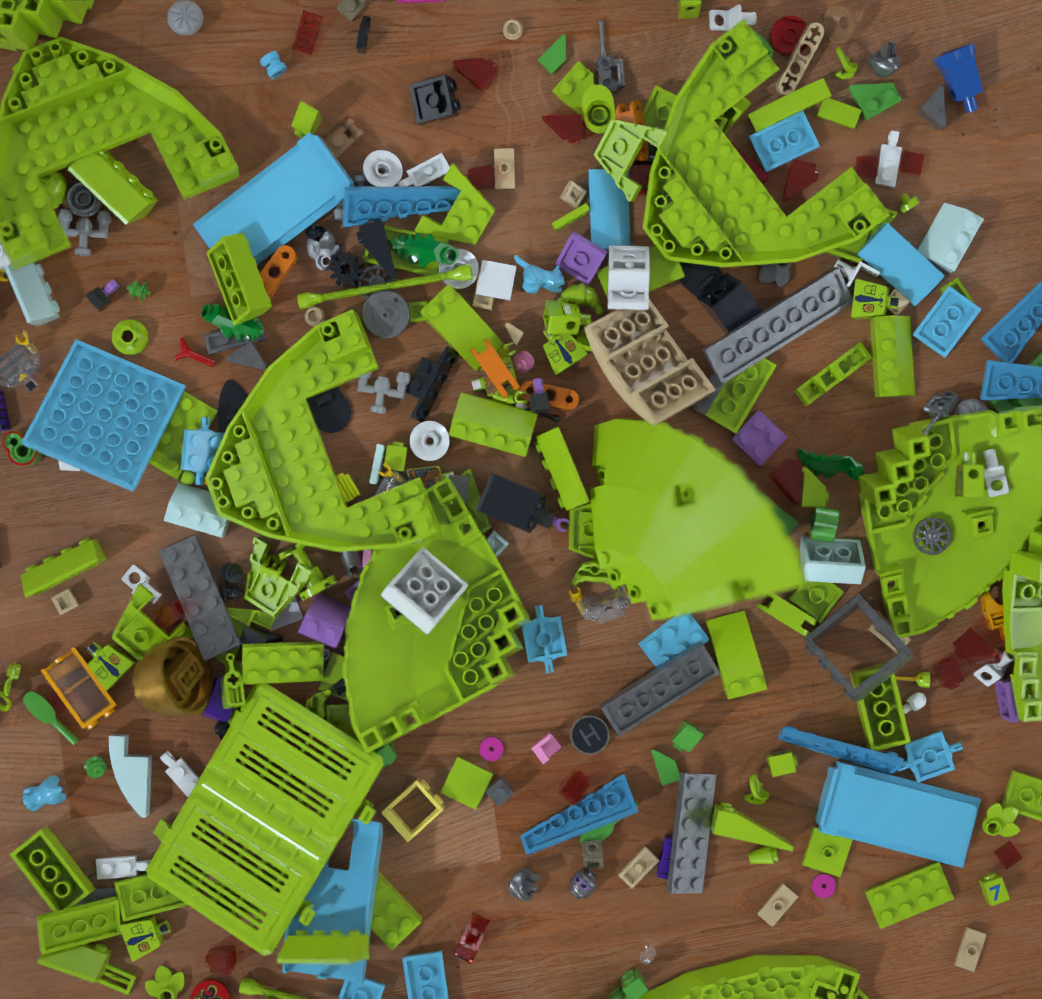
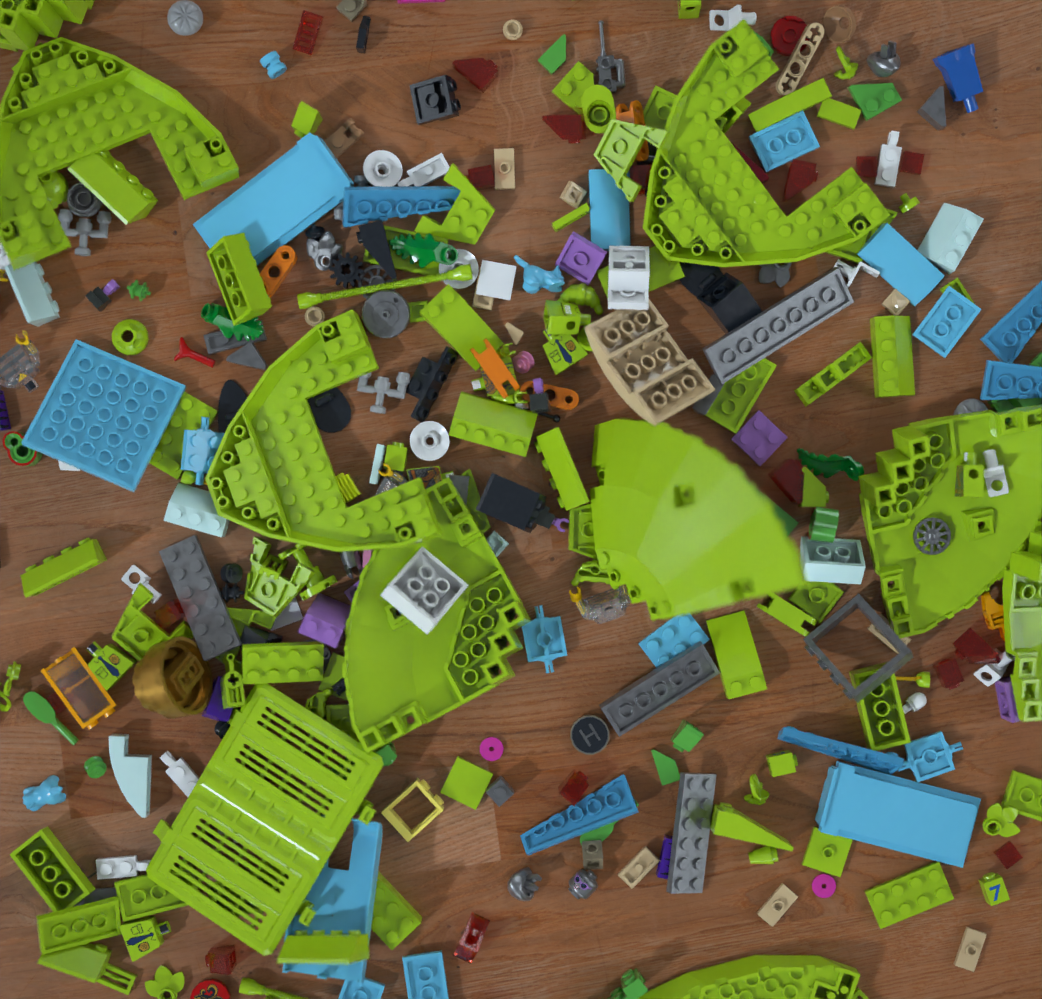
tan plate [51,588,80,615] -> none
bright pink panel [531,732,561,764] -> none
clear tile [639,944,656,965] -> none
lime torso [851,279,900,320] -> none
flat silver piece [922,391,959,435] -> none

